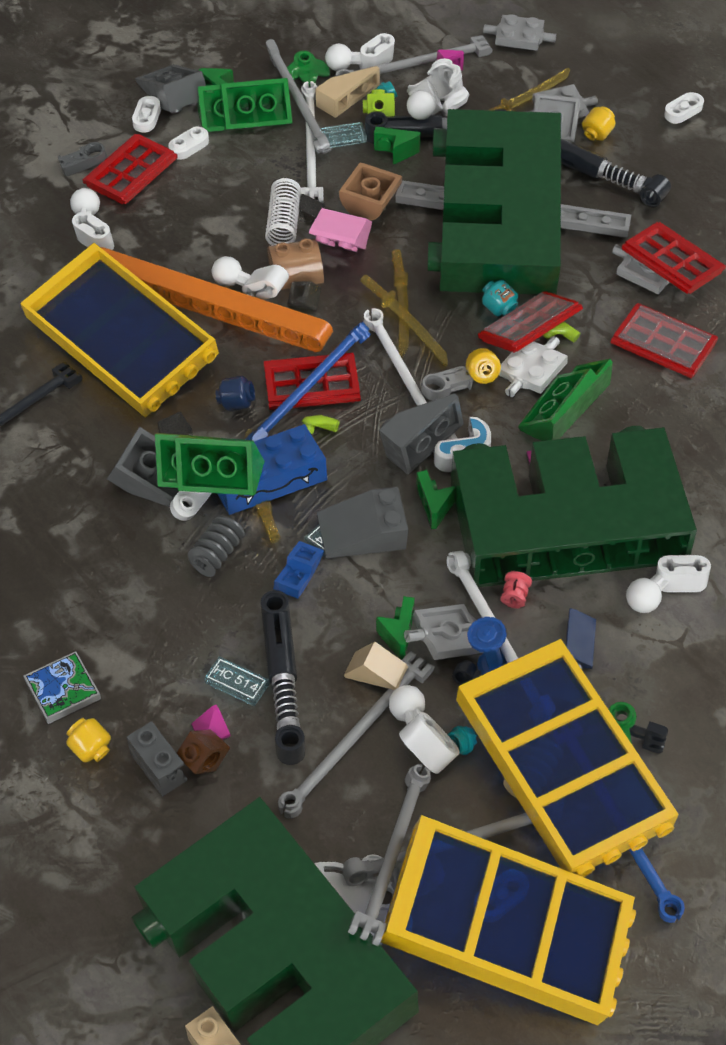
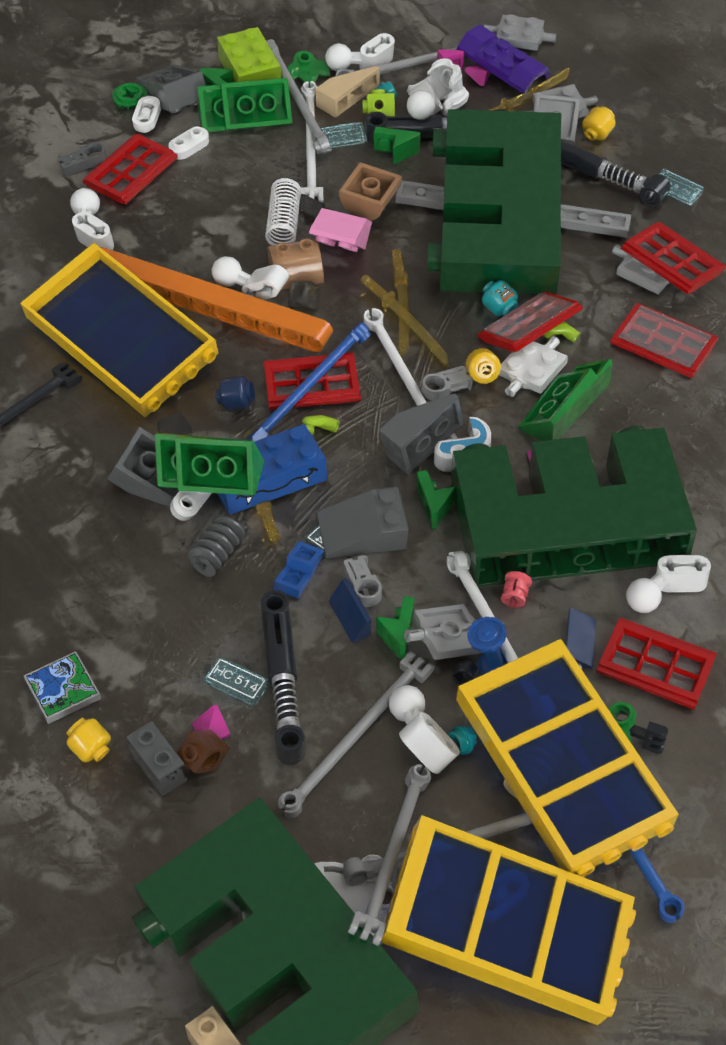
tan slope [344,641,408,690] -> none
white plate [664,92,704,124] -> none
none -> green gear [112,83,148,110]
none -> lime brick [217,27,281,82]
none -> dark blue slope [329,578,371,642]
none -> light grey piece [344,555,382,607]
none -> dark purple piece [457,24,551,94]
none -> dark pink slope [465,65,490,86]
none -> red piece [596,617,717,710]
none -> clear light blue tile [659,169,704,206]

